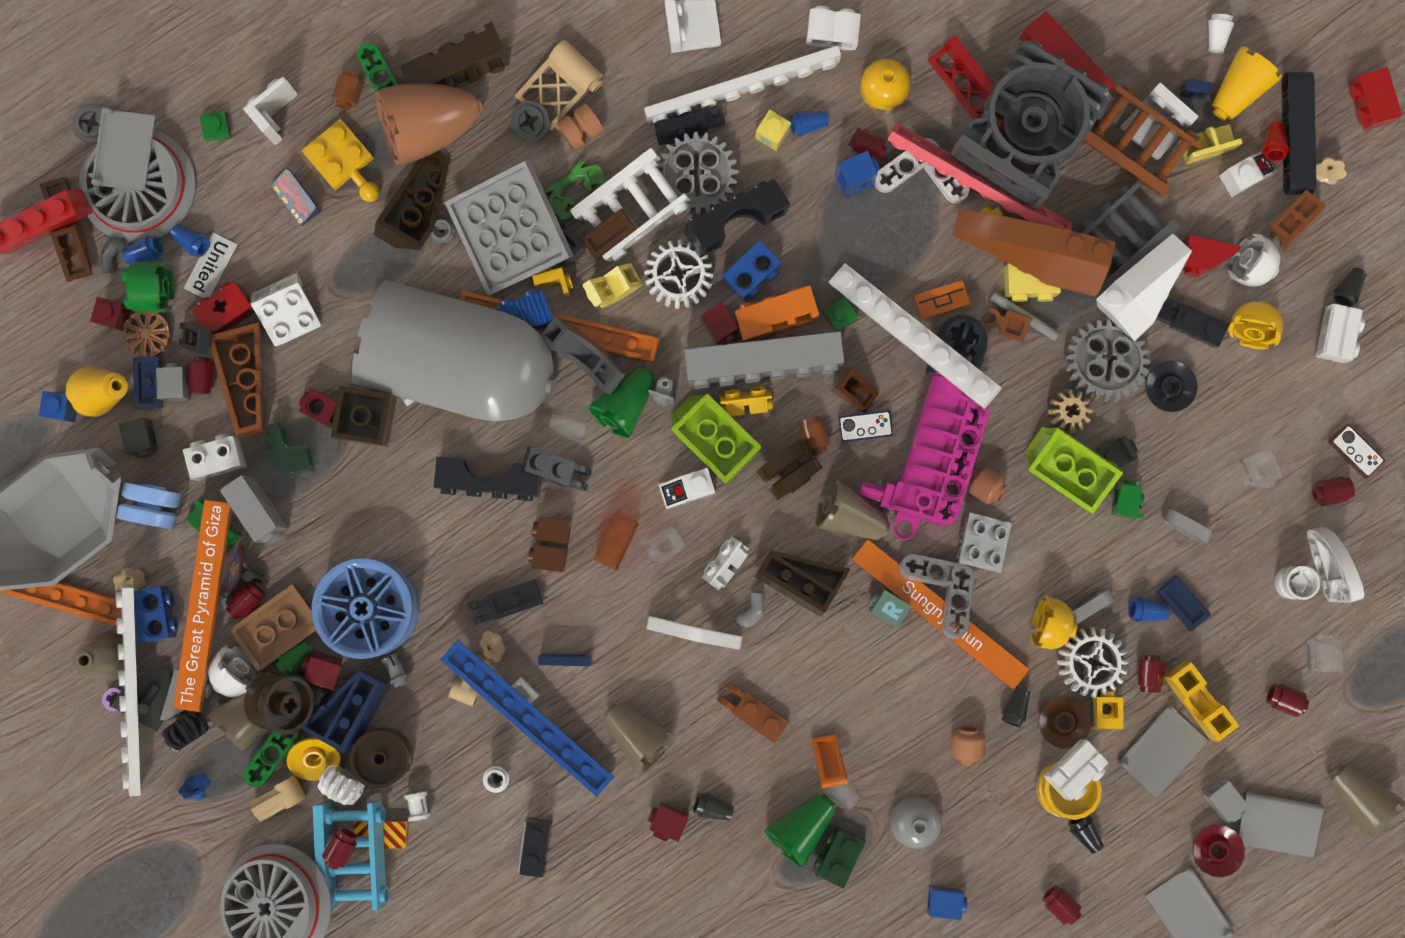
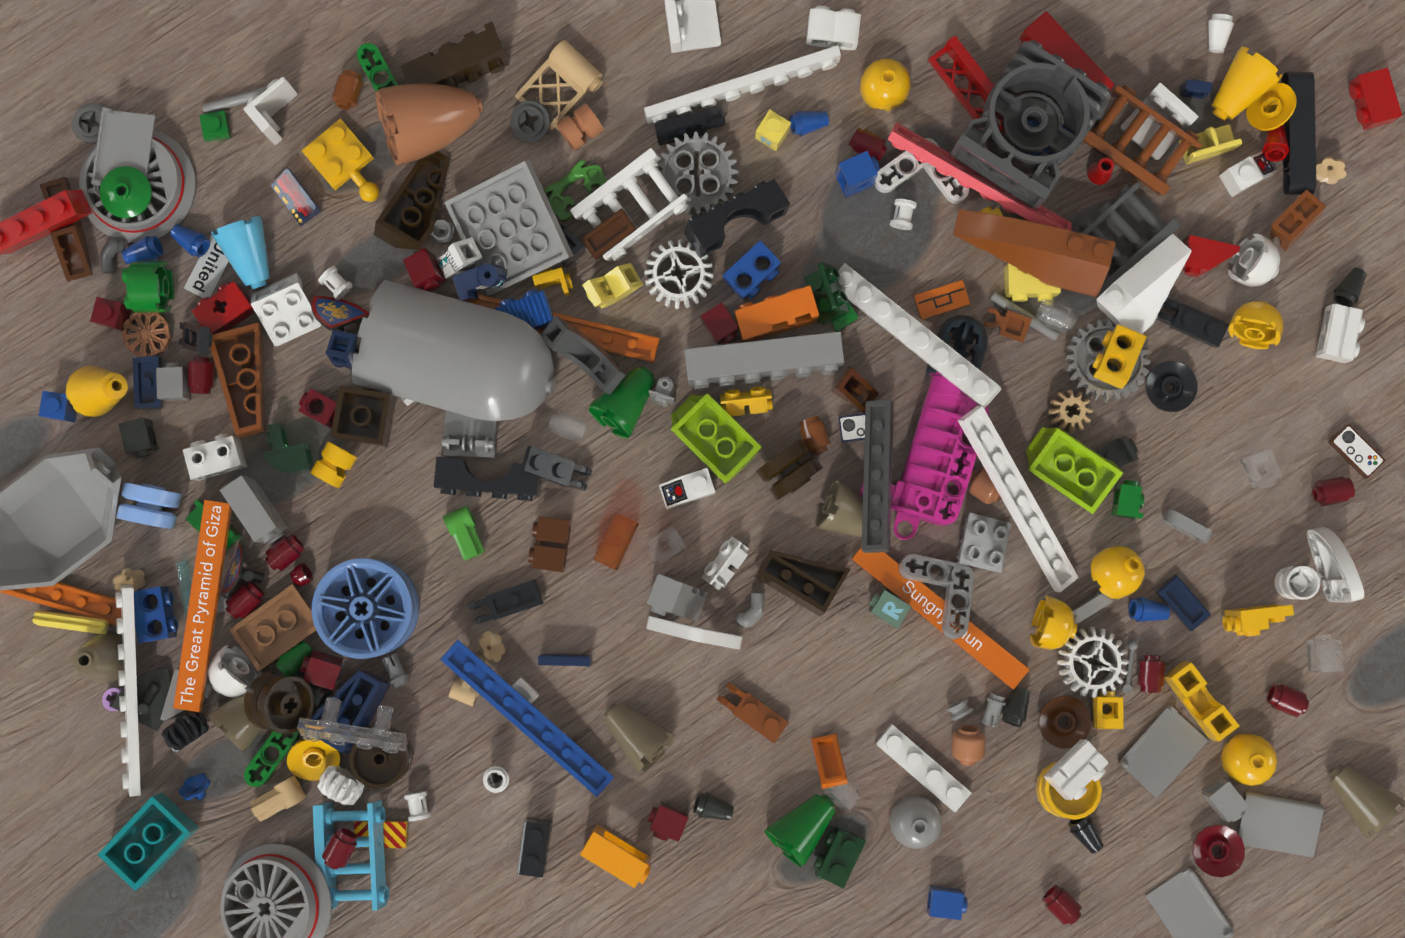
none -> light yellow axle [33,610,109,634]
none -> teal brick [97,792,199,891]
none -> green dish [100,166,152,218]
none -> clear light blue bar [176,561,191,621]
none -> light grey bar [202,86,267,114]
none -> medium azure cone [211,216,270,290]
none -> dark red brick [265,534,305,571]
none -> dark red hinge [291,563,313,586]
none -> clear plate [297,698,408,753]
none -> yellow wheel [310,441,358,489]
none -> shield [311,296,370,332]
none -> white bush [318,266,353,300]
none -> dark blue leg [326,330,359,370]
none -> dark red brick [403,248,446,292]
none -> white leg [436,237,483,279]
none -> light grey hinge [442,410,497,458]
none -> bright green piece [443,505,486,561]
none -> dark blue leg [453,264,506,302]
none -> light orange window [580,825,651,888]
none -> light grey wedge [646,573,708,621]
none -> dark green bracket [804,262,849,325]
none -> dark grey plate [862,399,893,553]
none -> white plate [875,724,971,812]
none -> white bush [890,199,917,230]
none -> light grey bush [947,698,973,721]
none -> white plate [958,406,1079,592]
none -> light grey pin [981,693,1006,728]
none -> clear brick [1036,300,1077,333]
none -> red cone [1087,158,1114,185]
none -> yellow cylinder [1091,545,1145,599]
none -> yellow brick [1092,324,1147,389]
none -> light grey hinge [1121,640,1138,694]
none -> yellow cylinder [1221,733,1278,786]
none -> yellow plate [1222,604,1294,636]
none -> yellow dish [1246,83,1297,131]

